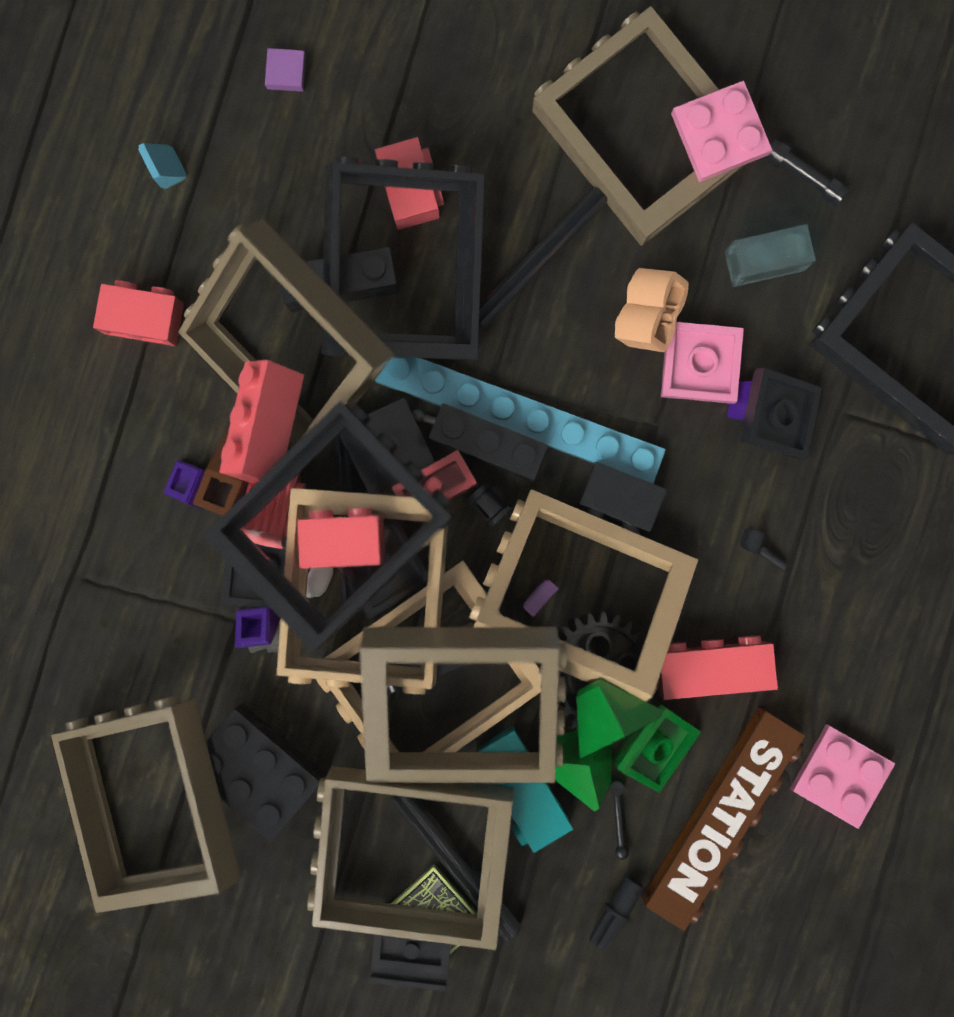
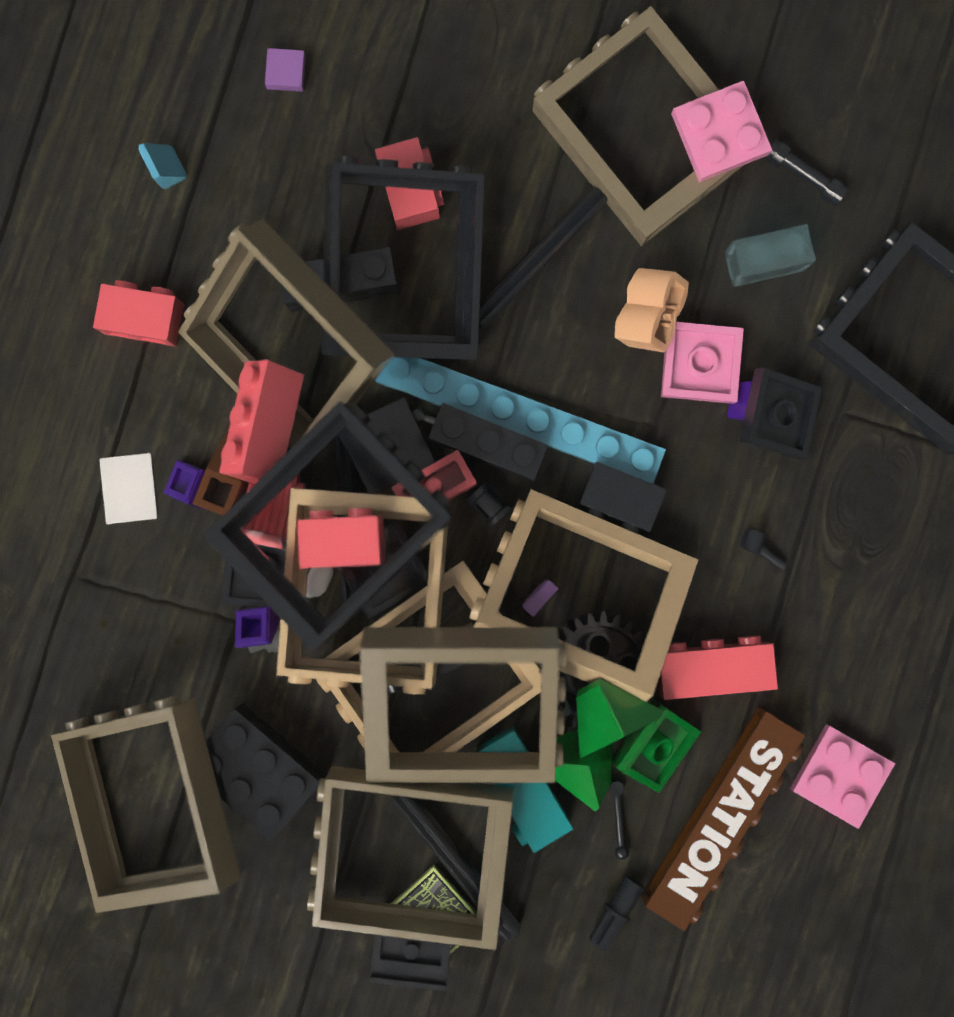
none -> white sticker [100,453,157,524]

